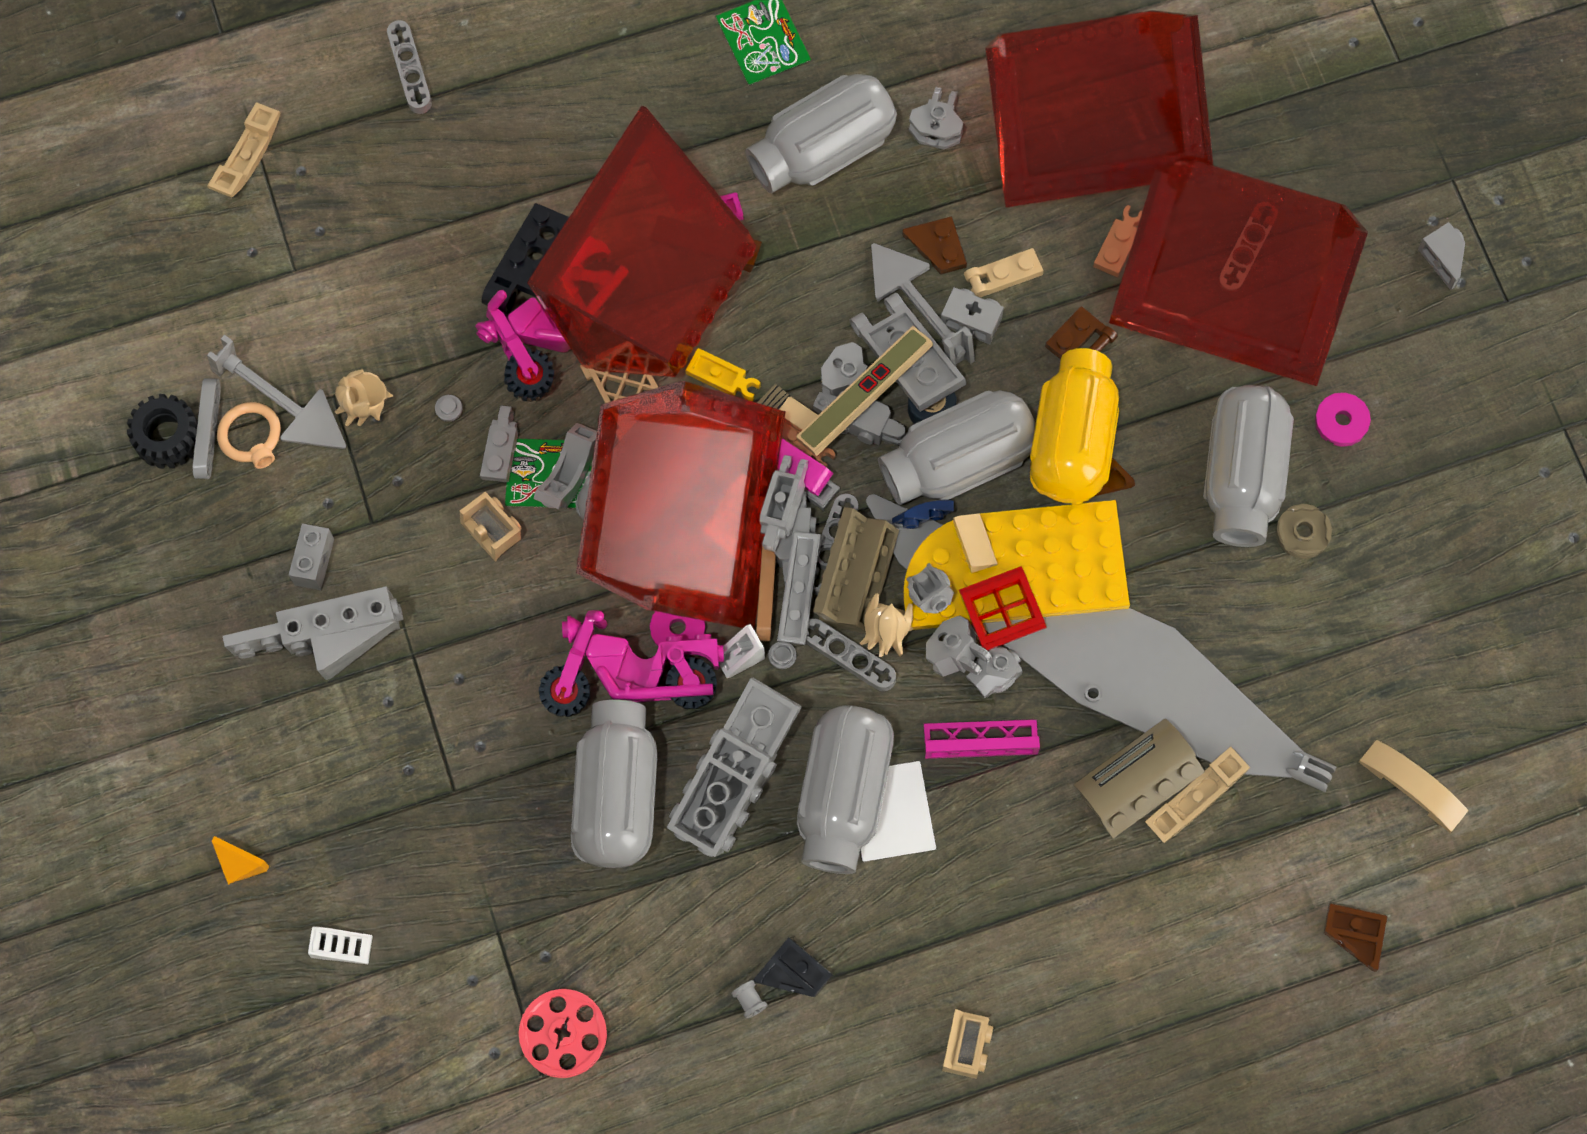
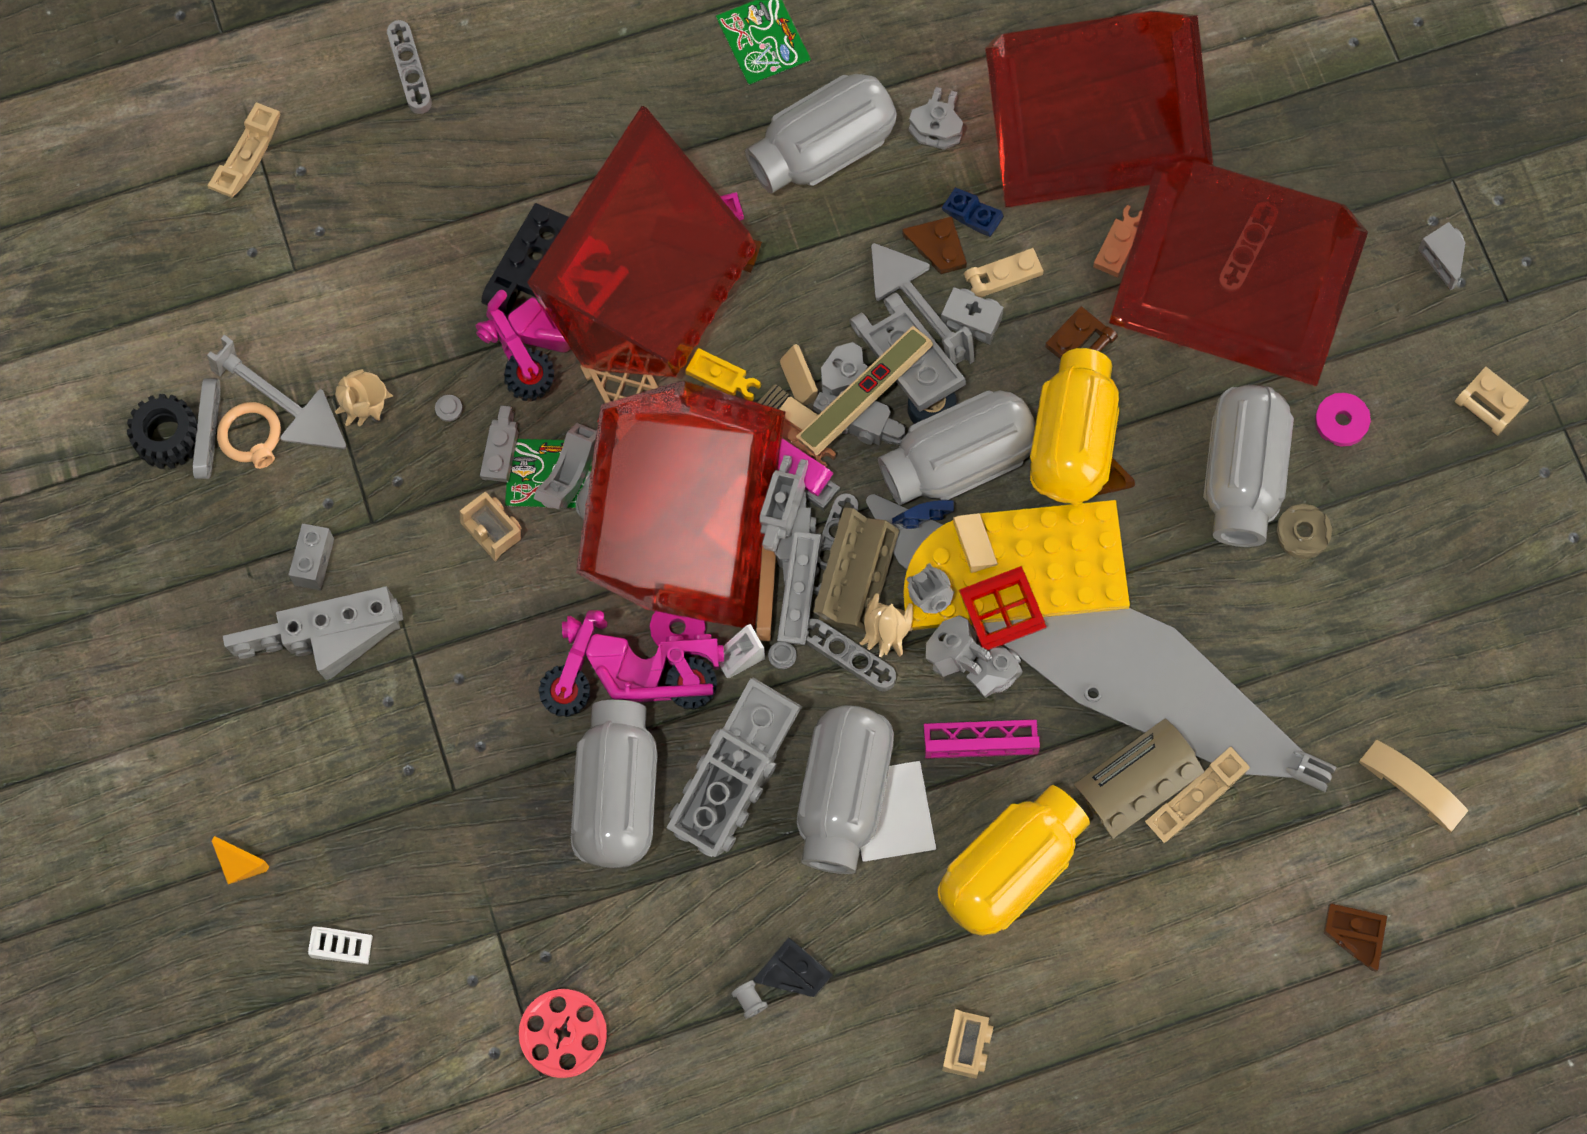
none -> tan slope [780,344,818,406]
none -> yellow piece [938,785,1090,936]
none -> dark blue slope [942,187,1004,237]
none -> tan plate [1455,367,1529,436]

